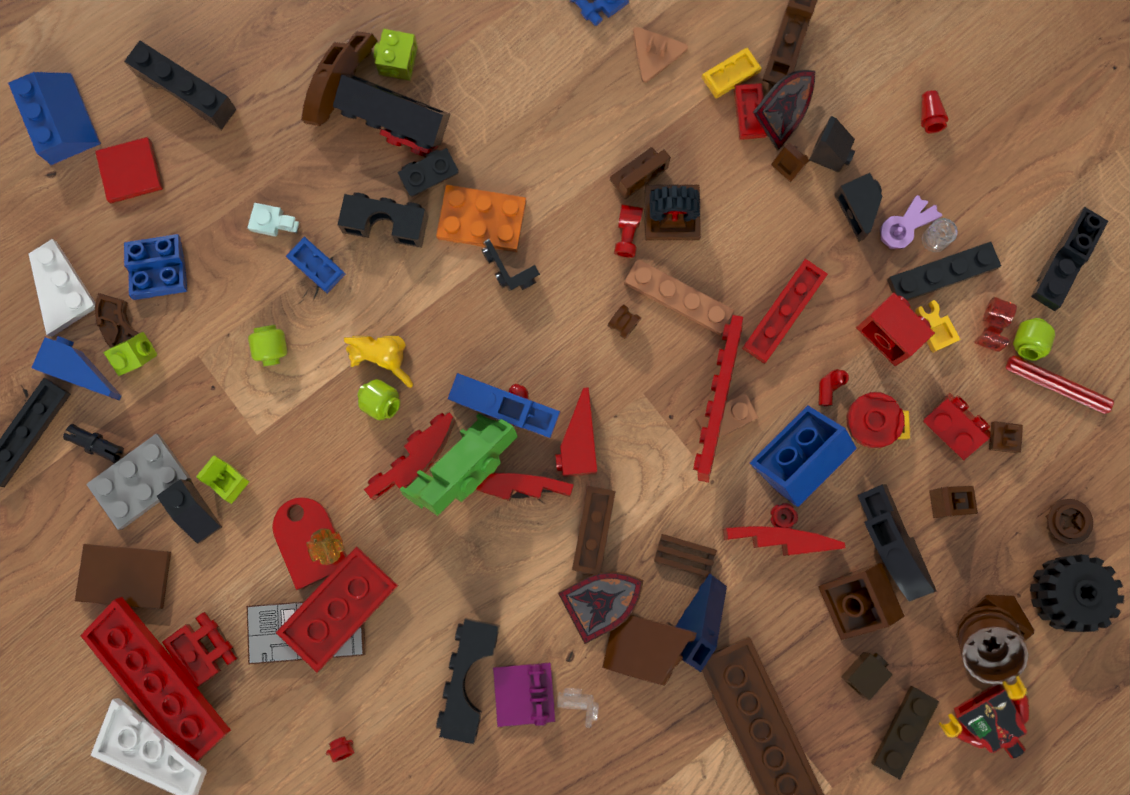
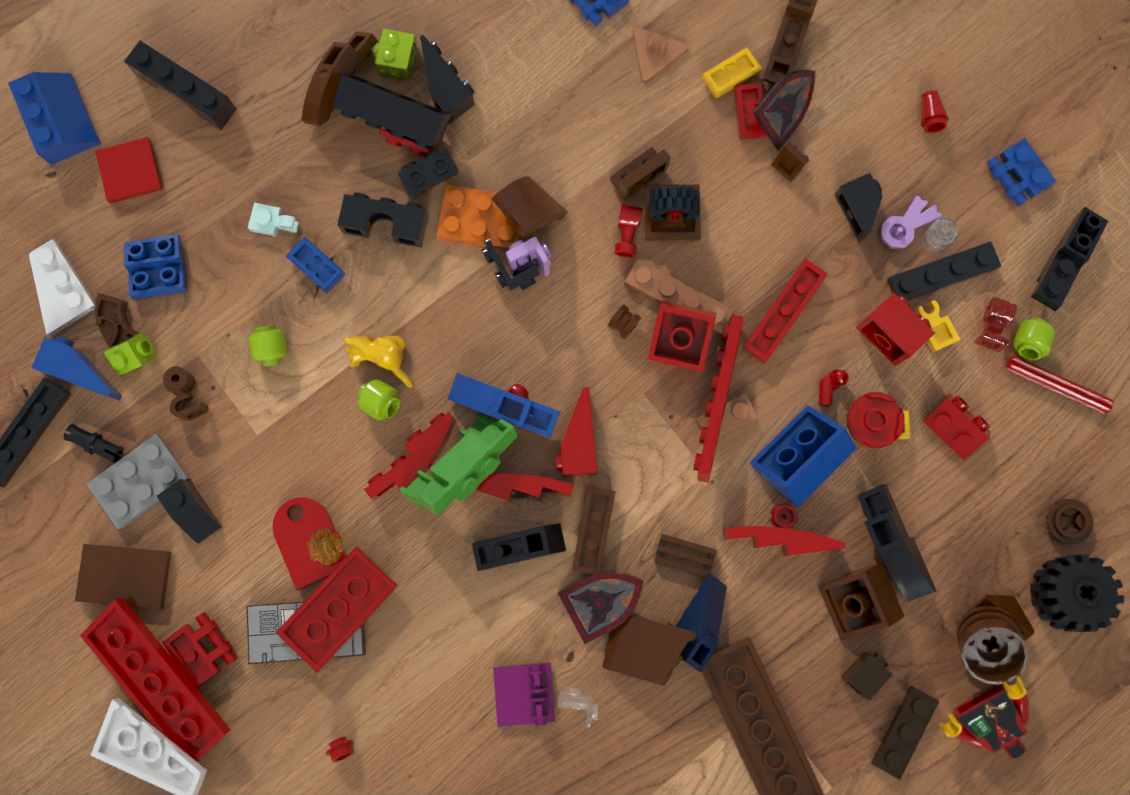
lime bracket [197,456,250,504] -> none
black arch [436,618,500,745] -> none
black slope [809,116,855,173] -> none
reddish brown slope [929,486,978,518] -> none
reddish brown tile [989,421,1023,454] -> none
none -> reddish brown leg [163,366,208,421]
none -> black slope [420,35,475,124]
none -> black slope [472,523,566,571]
none -> reddish brown slope [492,176,568,237]
none -> lavender bracket [505,237,552,277]
none -> red brick [647,300,717,372]
none -> blue plate [987,138,1057,206]

